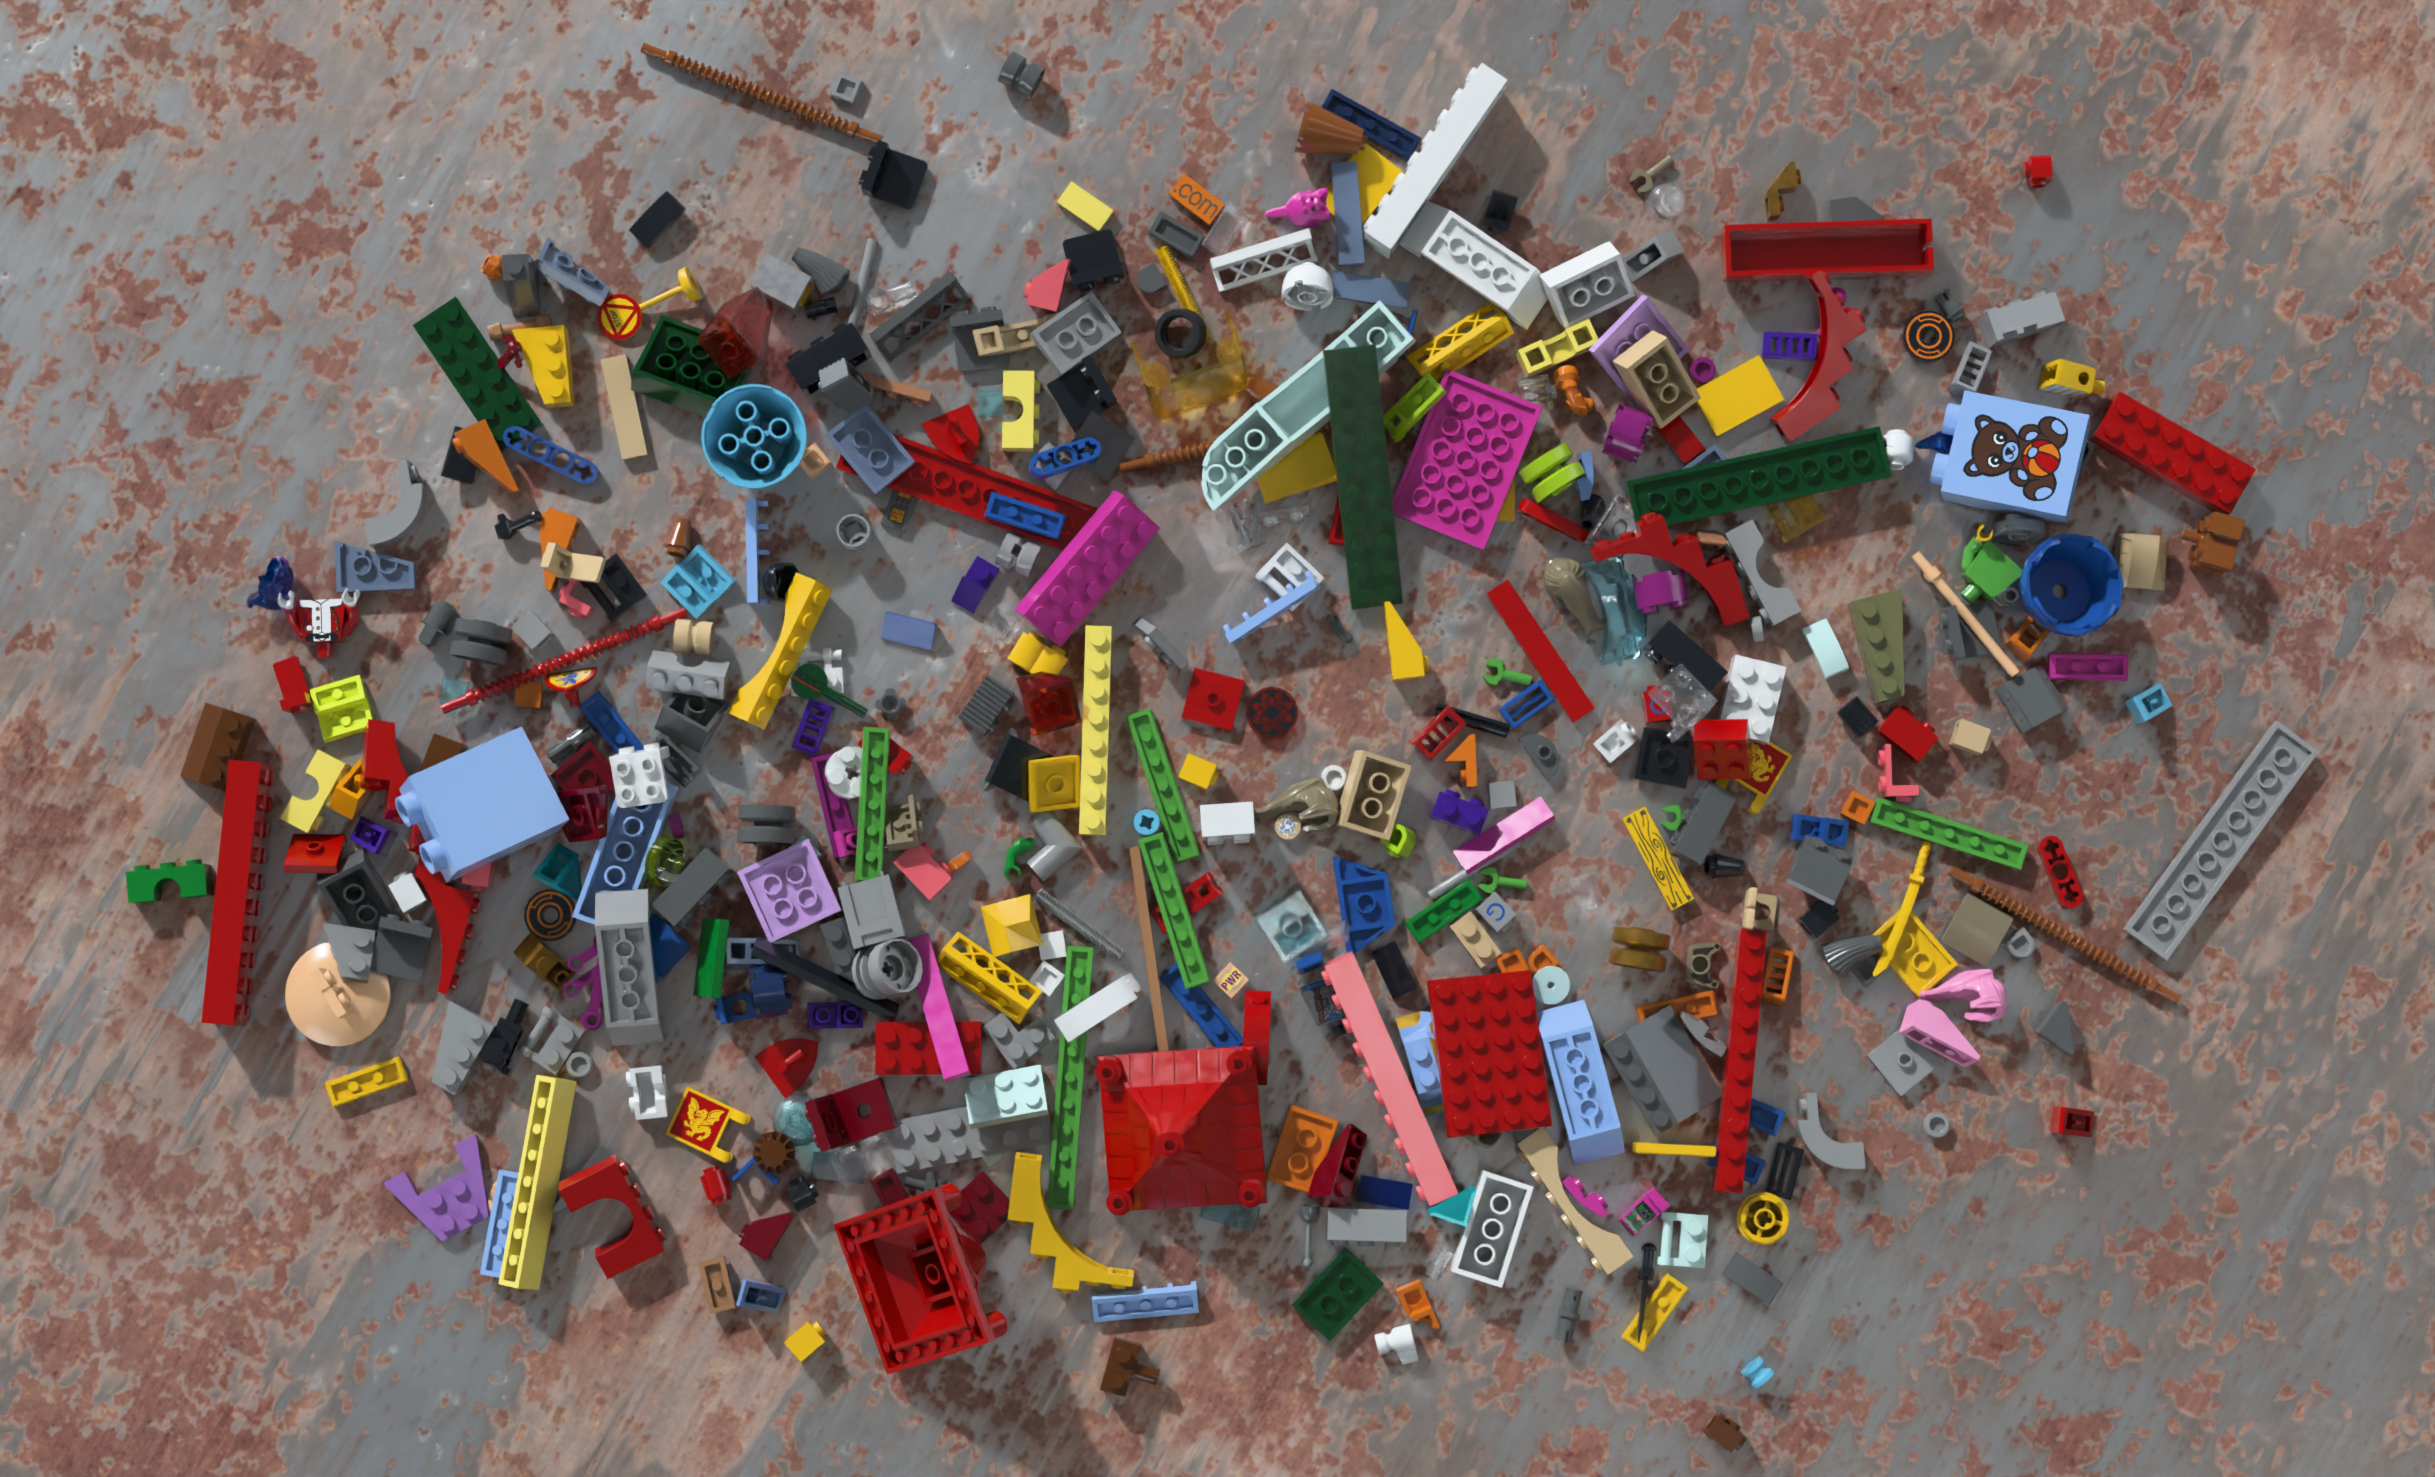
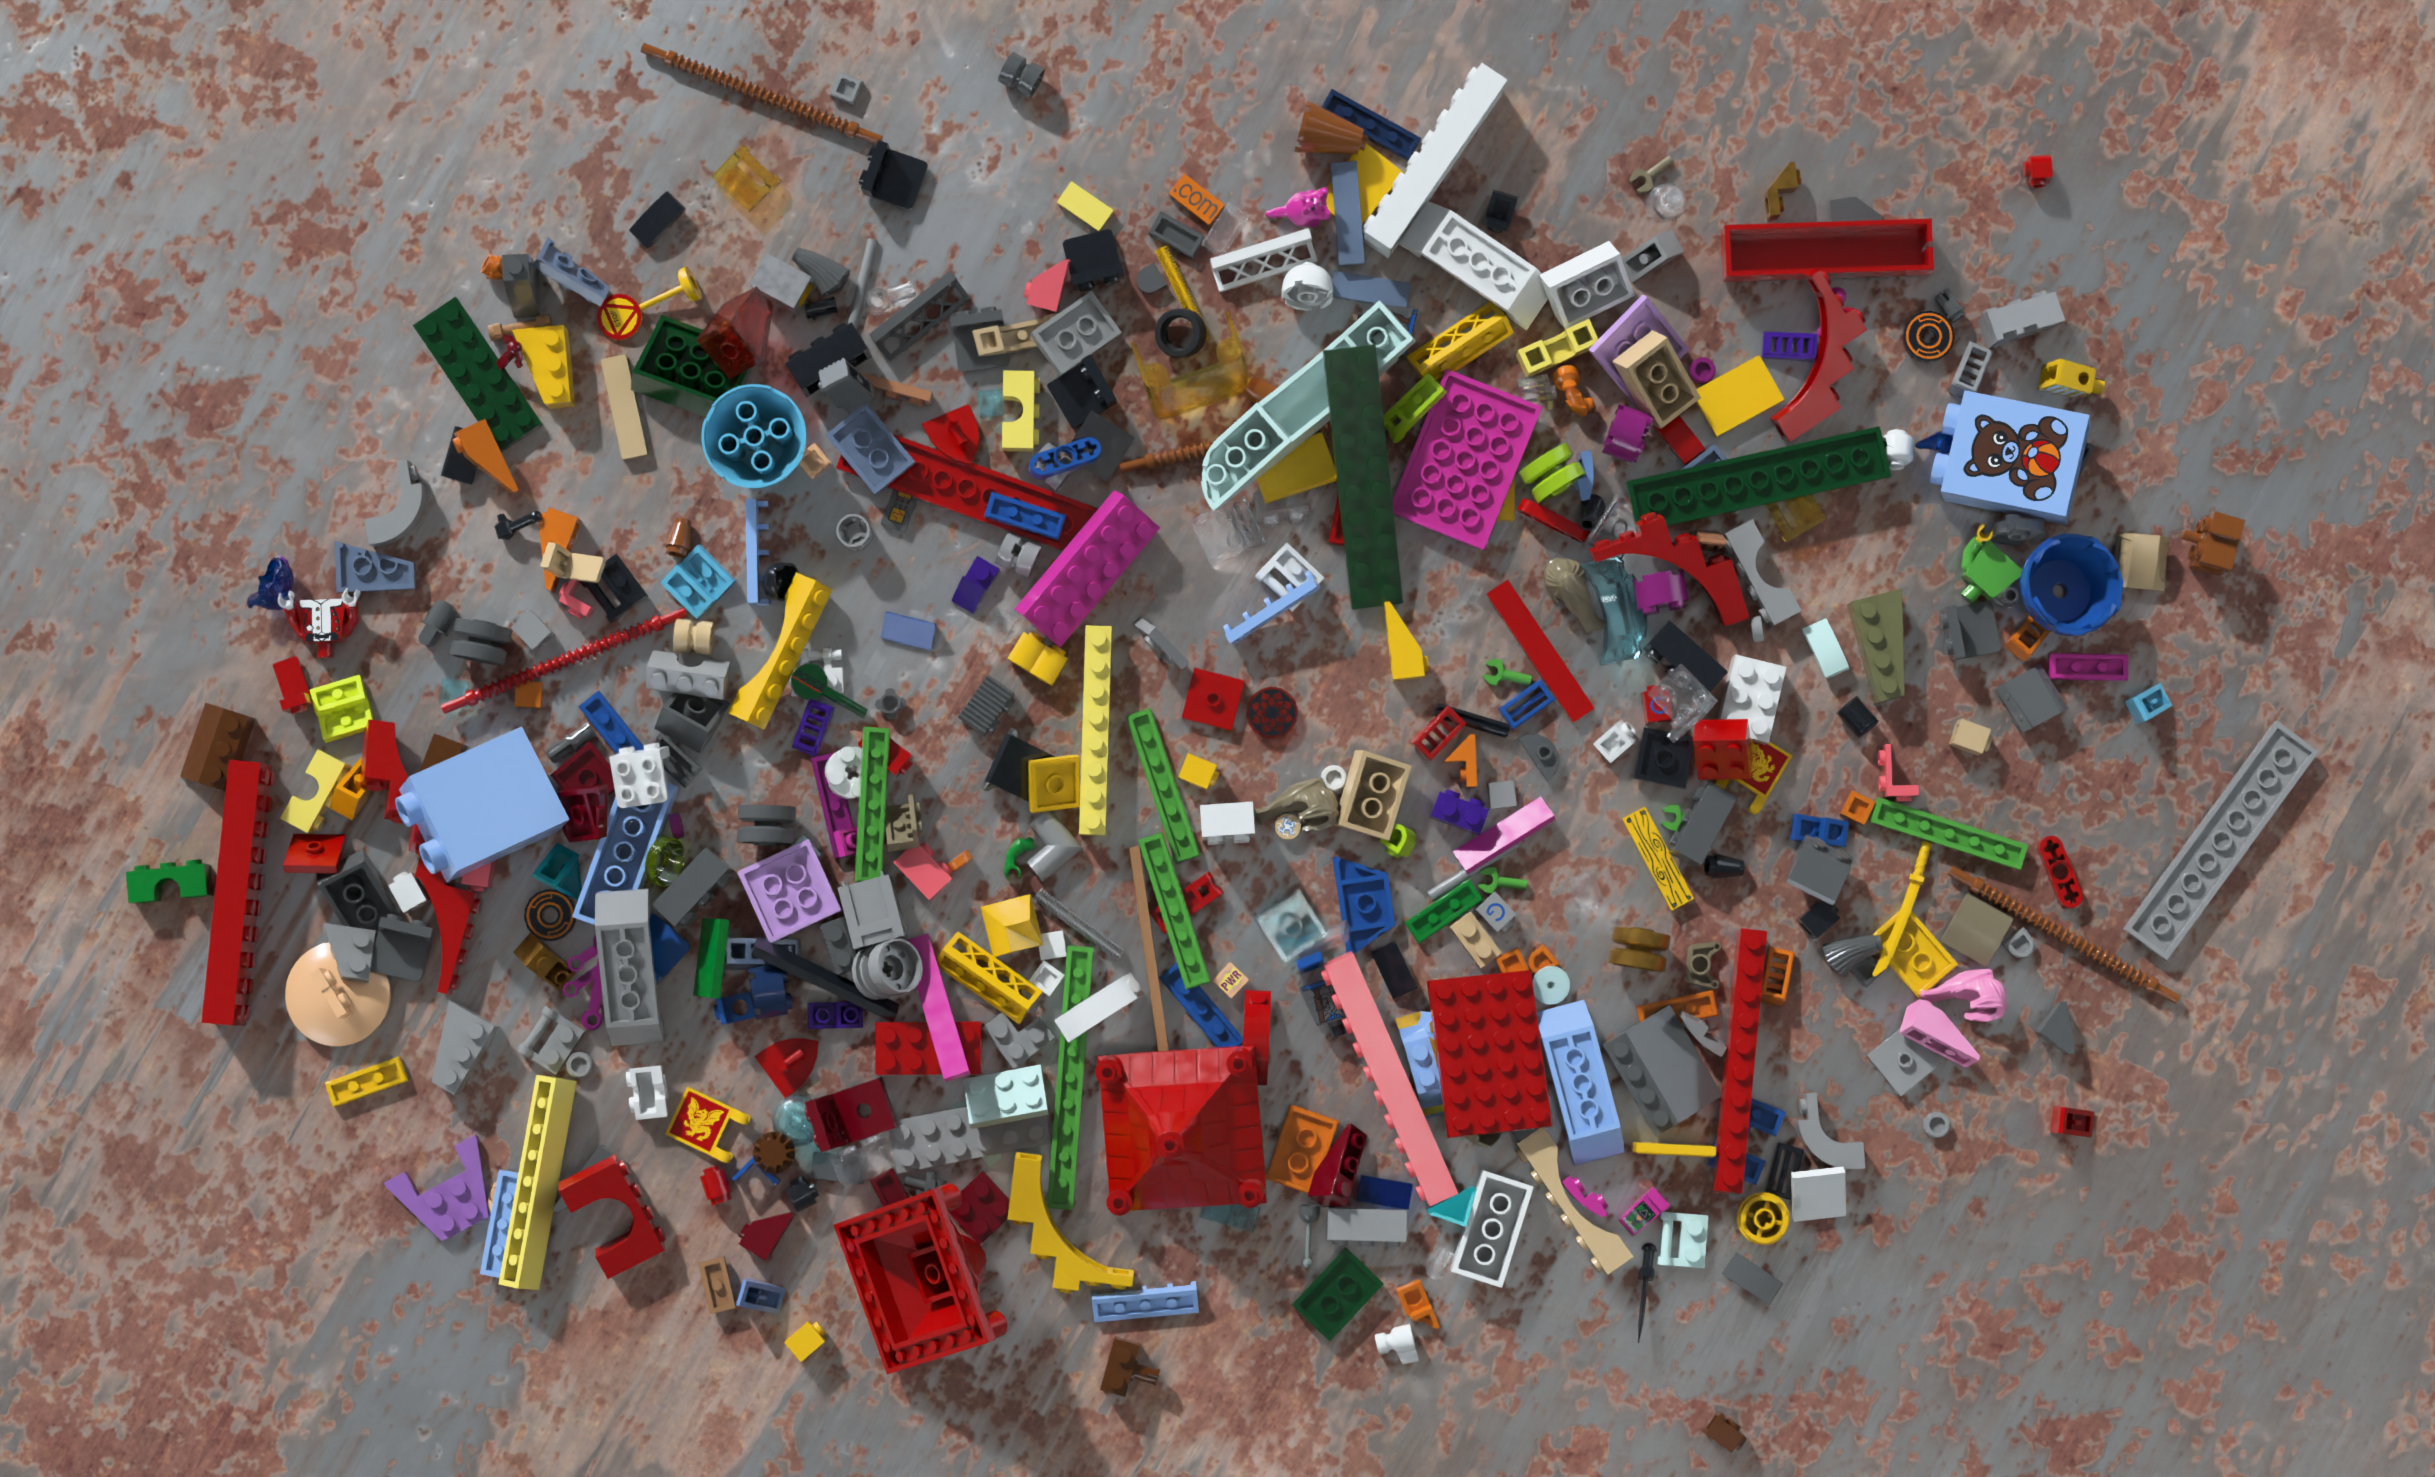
dark purple slope [350,816,398,857] -> none
black piece [480,999,529,1077] -> none
blue beam [503,426,598,484] -> none
shield [544,667,597,707] -> none
clear red slope [1016,671,1082,737] -> none
medium azure wheel [1134,809,1160,836] -> none
dark grey piece [1326,614,1353,644] -> none
dark grey pin [1556,1288,1583,1343] -> none
yellow tile [1621,1273,1689,1353] -> none
medium azure wheel [1741,1356,1774,1389] -> none
tan piece [1742,887,1777,931] -> none
red brick [1874,705,1939,764] -> none
light nougat bar [1911,551,2019,677] -> none
red brick [2088,392,2256,515] -> none
none -> clear yellow plate [711,144,781,213]
none -> white tile [1791,1167,1846,1222]

